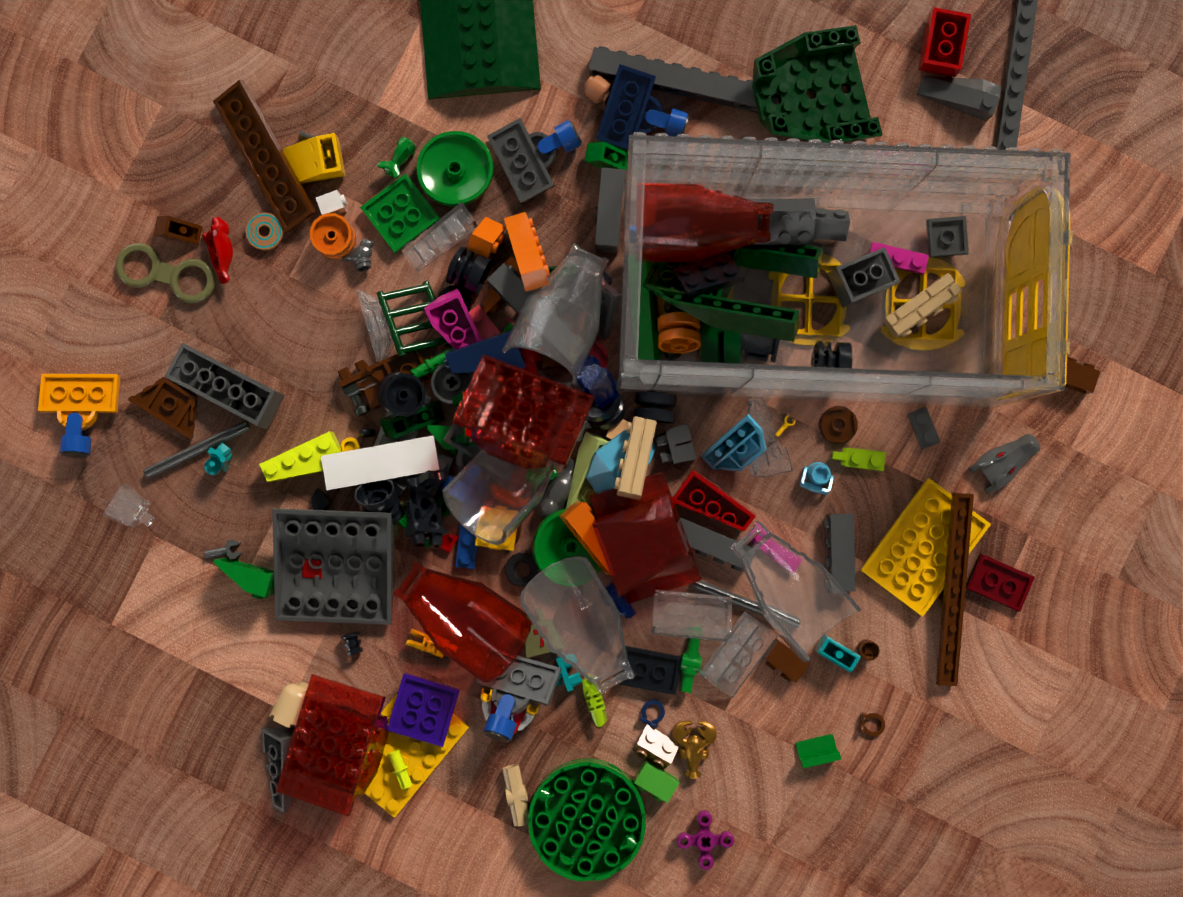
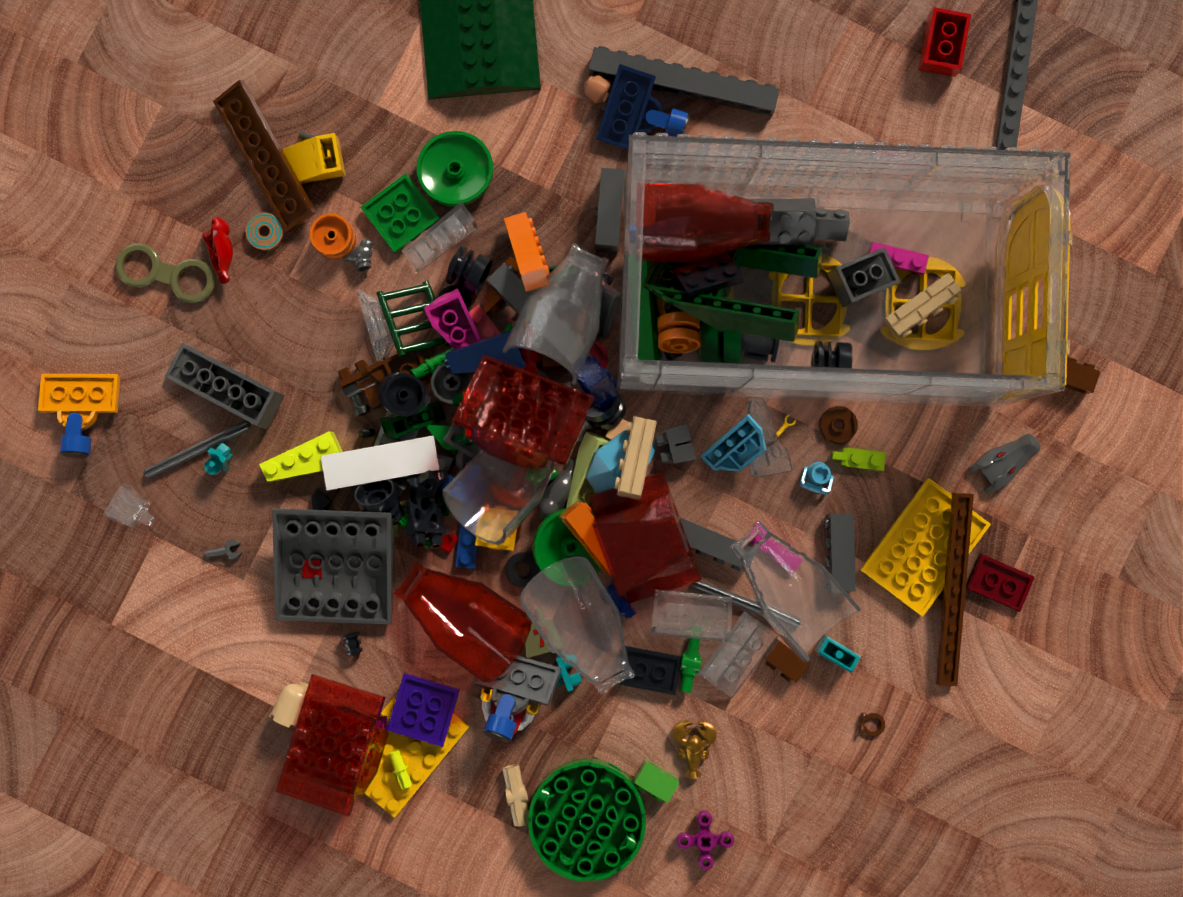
reddish brown wing [128,377,198,439] -> none
reddish brown slope [154,216,202,245] -> none
green slope [214,558,275,599] -> none
dark grey wedge [262,727,305,813] -> none
white brick [316,190,348,215] -> none
yellow tile [341,437,361,452] -> none
green animal [377,137,416,178] -> none
yellow hinge [406,629,456,658] -> none
orange brick [467,217,506,258] -> none
dark grey plate [487,118,582,204] -> none
lime hinge [582,676,607,727] -> none
green slope [584,142,630,172] -> none
bracket [632,725,680,769] -> none
black wheel [633,391,677,424] -> none
dark blue piece [639,700,665,728] -> none
red wedge [670,469,756,532] -> none
dark green wedge [752,25,883,145] -> none
green panel [795,734,841,769] -> none
reddish brown wheel [857,639,880,661] -> none
dark grey plate [907,407,940,449] -> none
dark grey wedge [917,76,1001,122] -> none
dark grey tile [926,216,969,258] -> none

